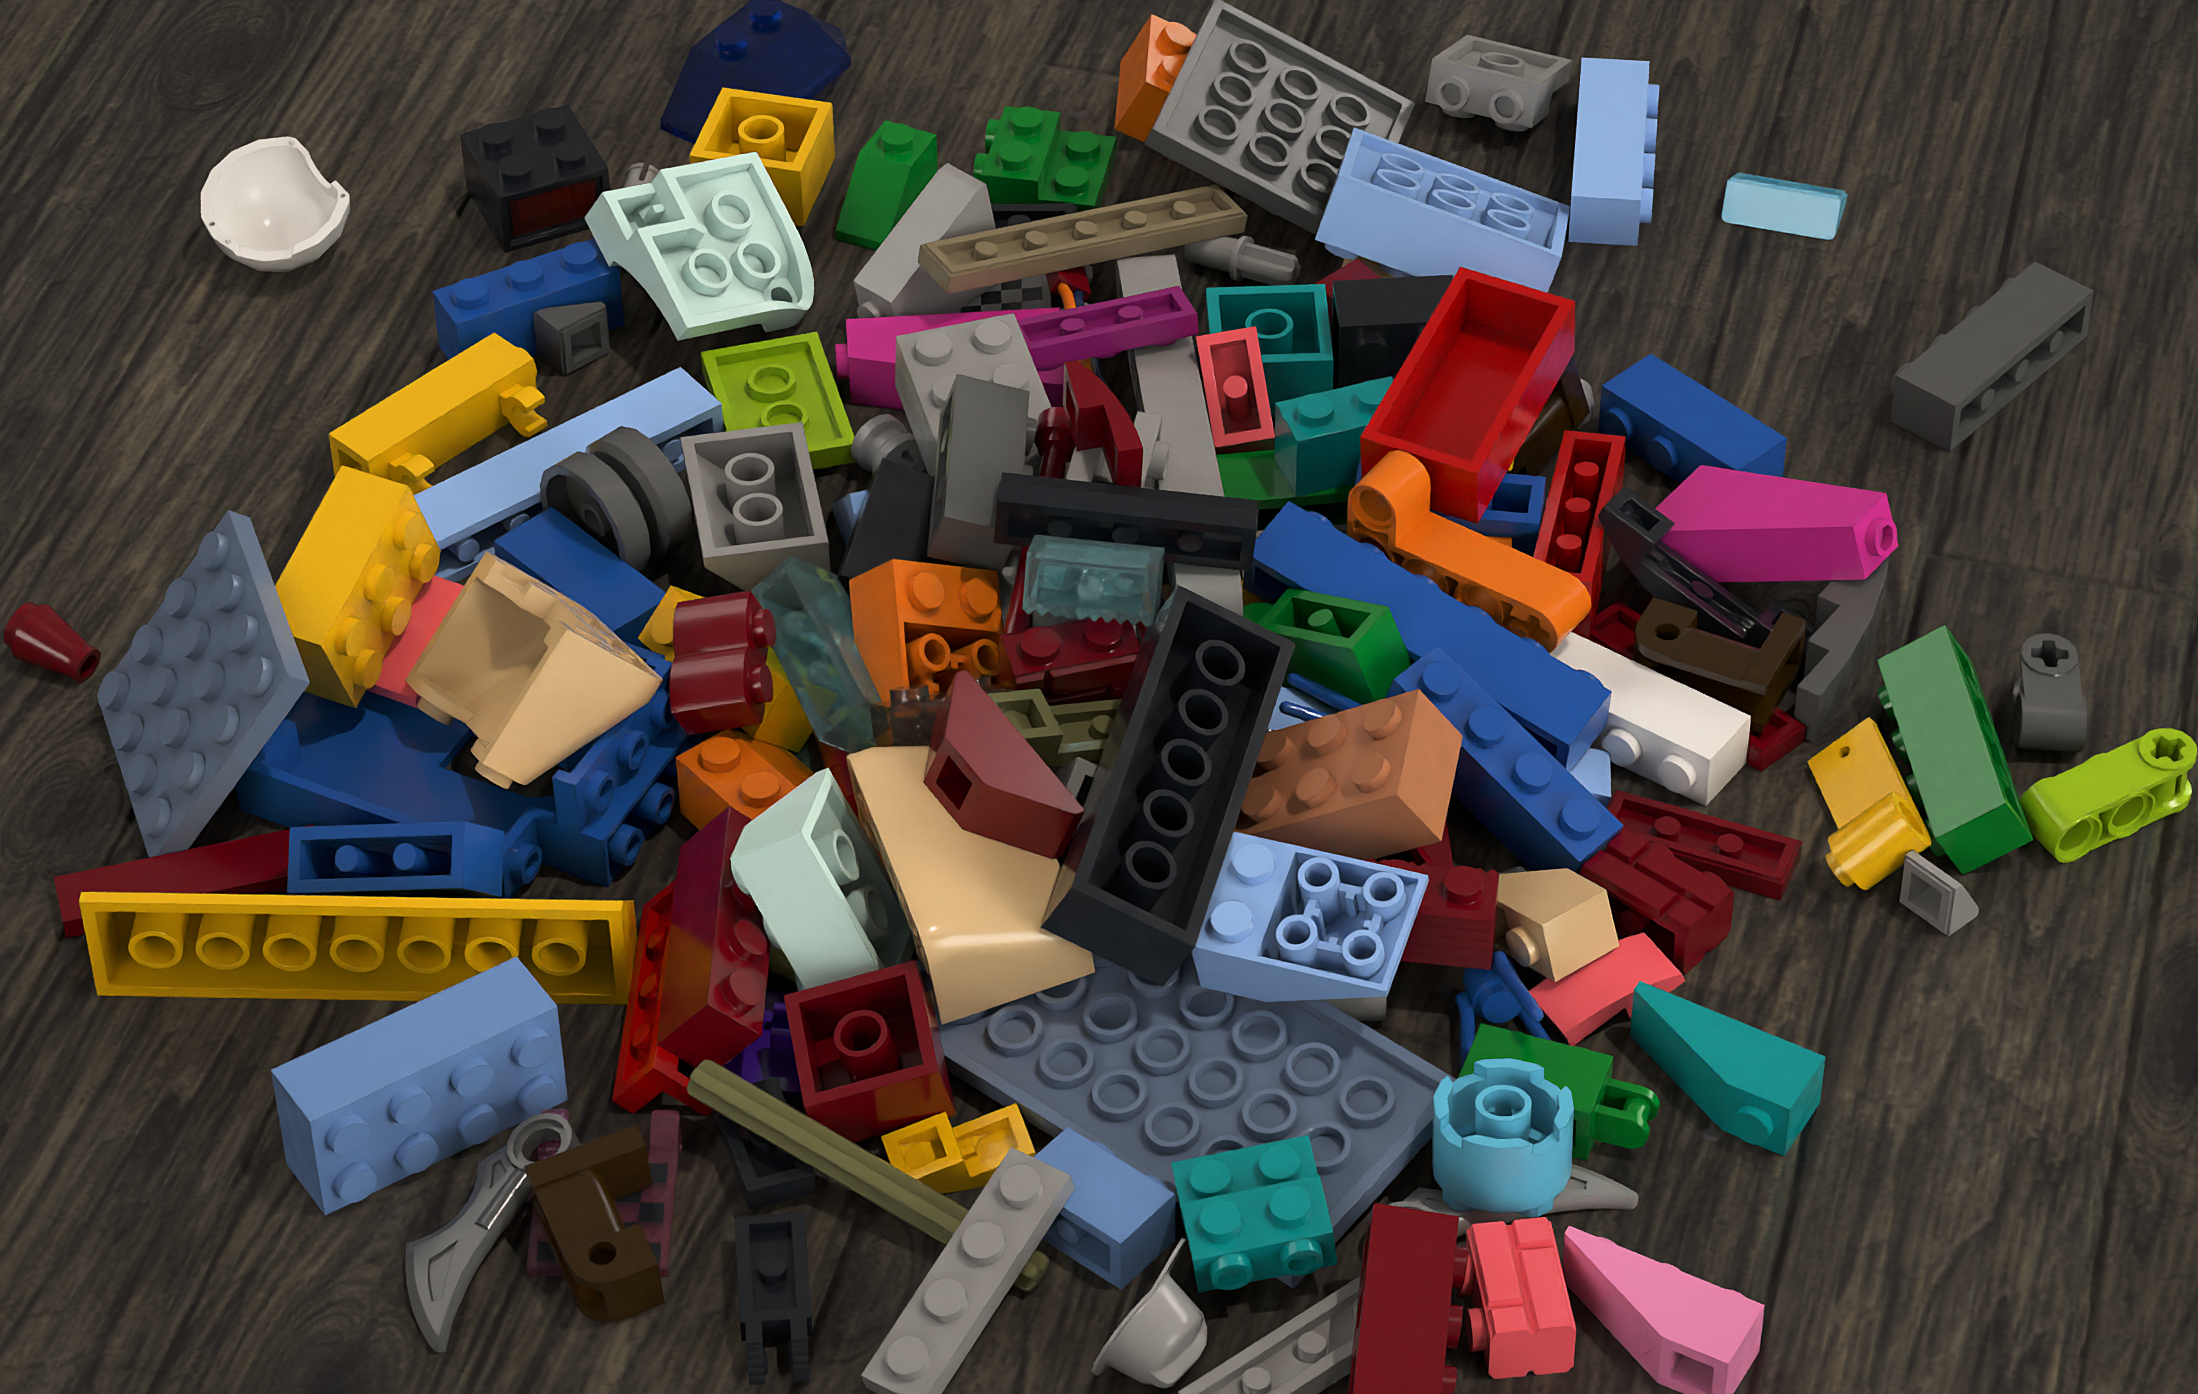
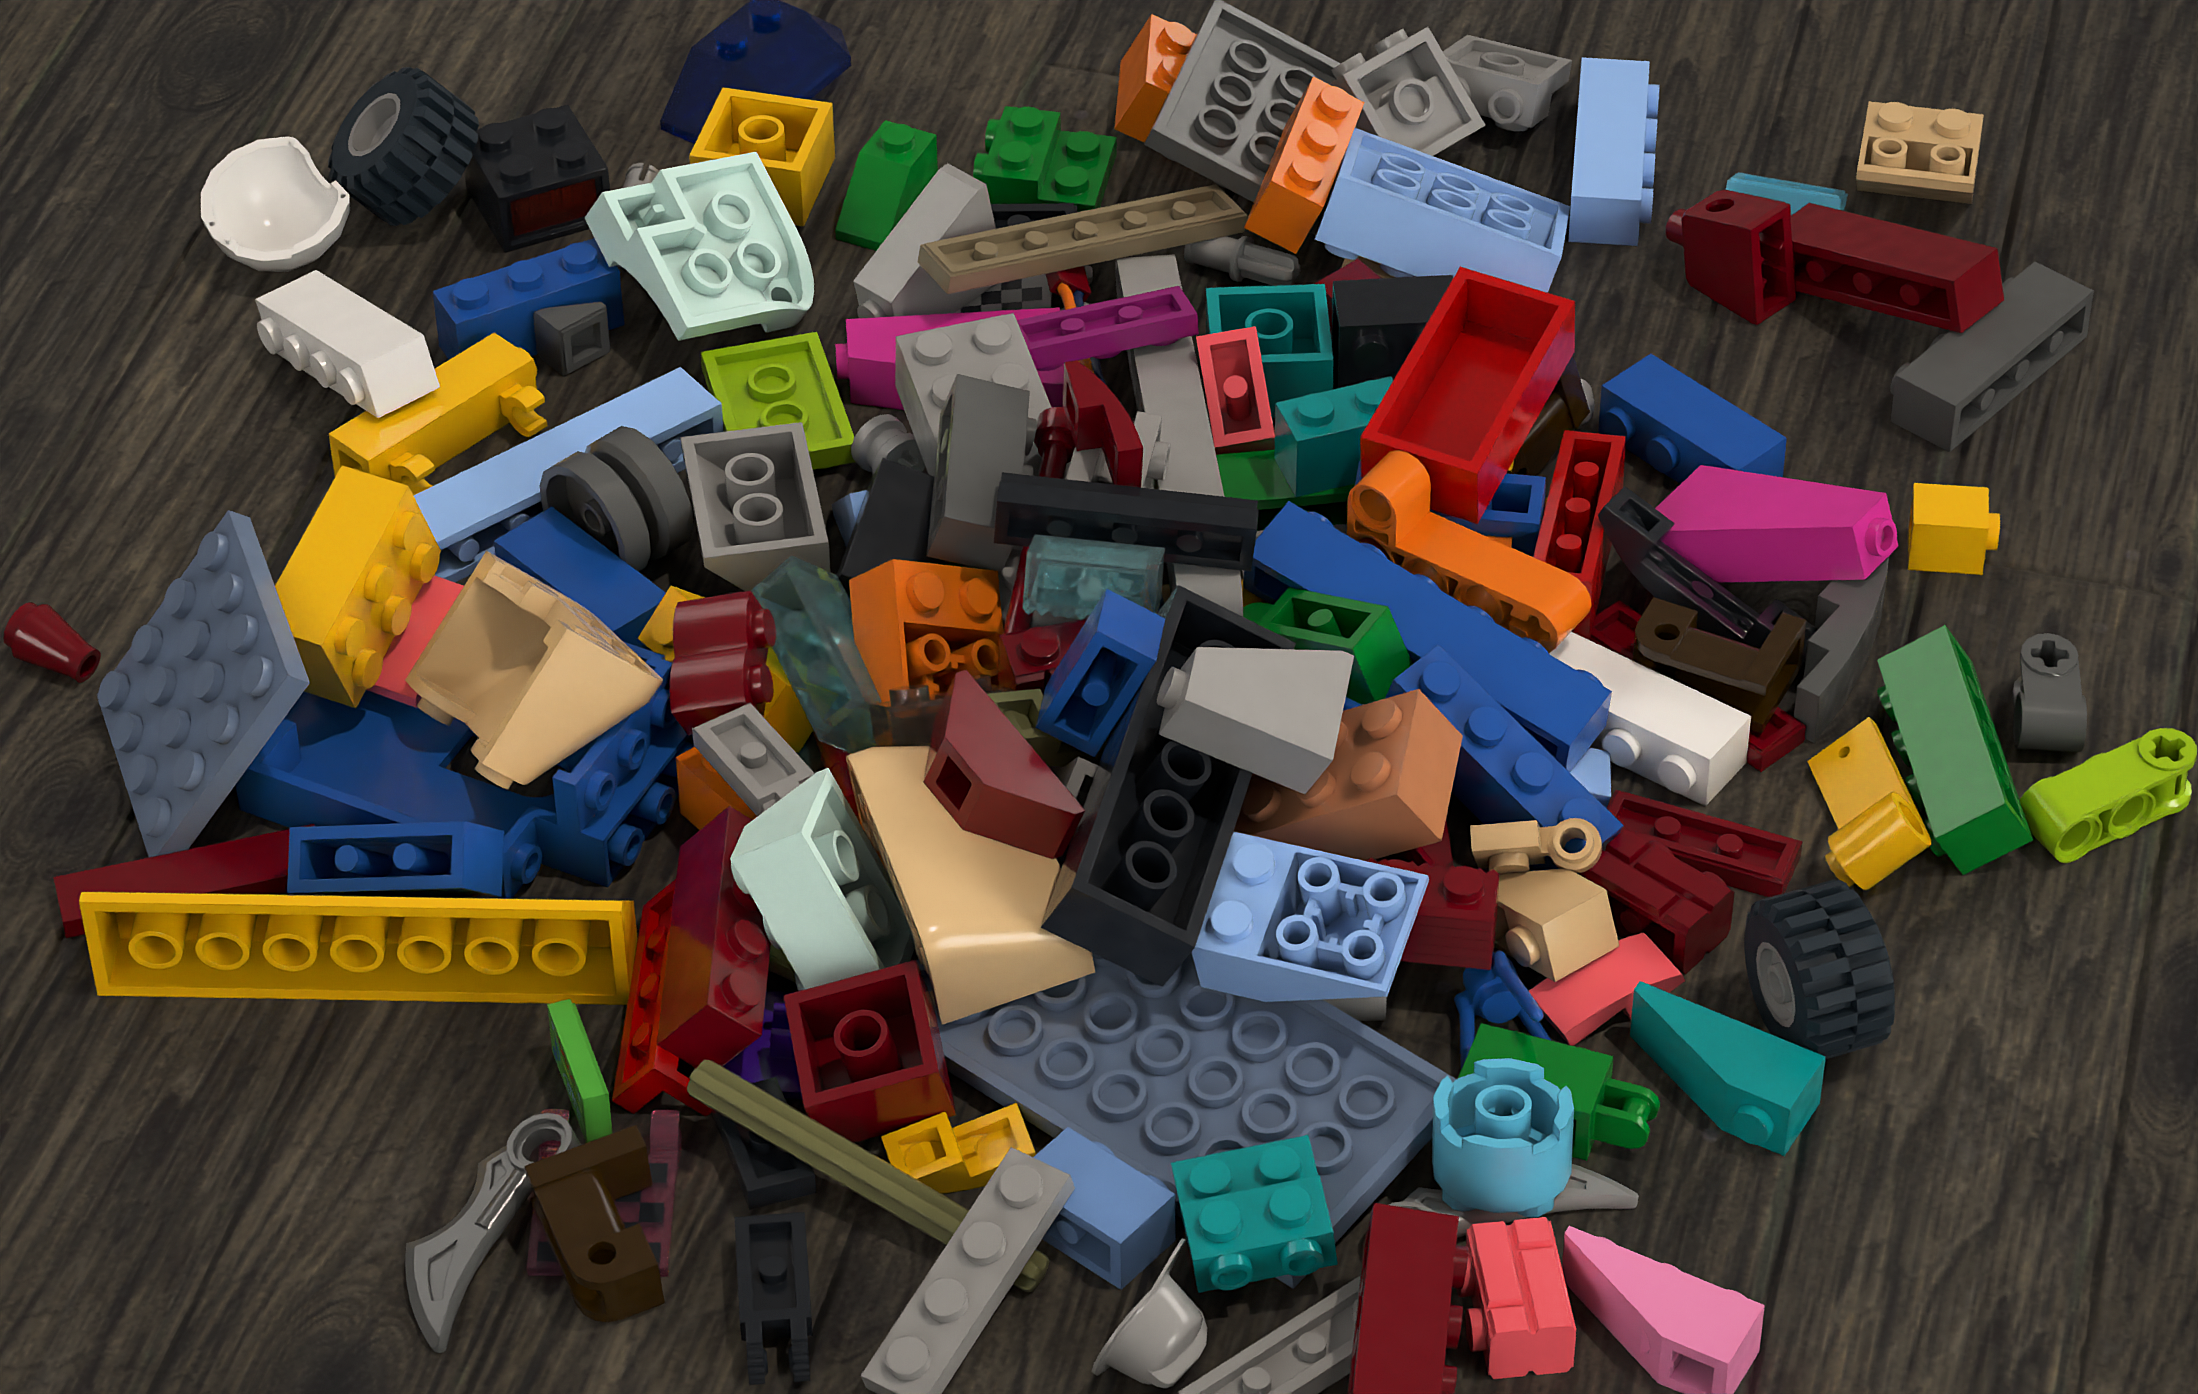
medium blue brick [271,956,568,1216] -> none
light grey slope [1899,850,1979,936] -> none
none -> white brick [255,270,440,418]
none -> black wheel [328,67,479,226]
none -> bright green tile [547,999,612,1143]
none -> light grey hinge [692,703,815,817]
none -> blue brick [1035,589,1165,757]
none -> light grey slope [1157,647,1354,794]
none -> orange brick [1244,77,1365,254]
none -> light grey plate [1329,27,1485,156]
none -> tan plate [1470,818,1602,874]
none -> dark red torso [1665,189,1796,325]
none -> black wheel [1744,879,1895,1059]
none -> dark red brick [1791,203,2004,333]
none -> tan slope [1856,101,1984,204]
none -> yellow brick [1908,483,2000,575]

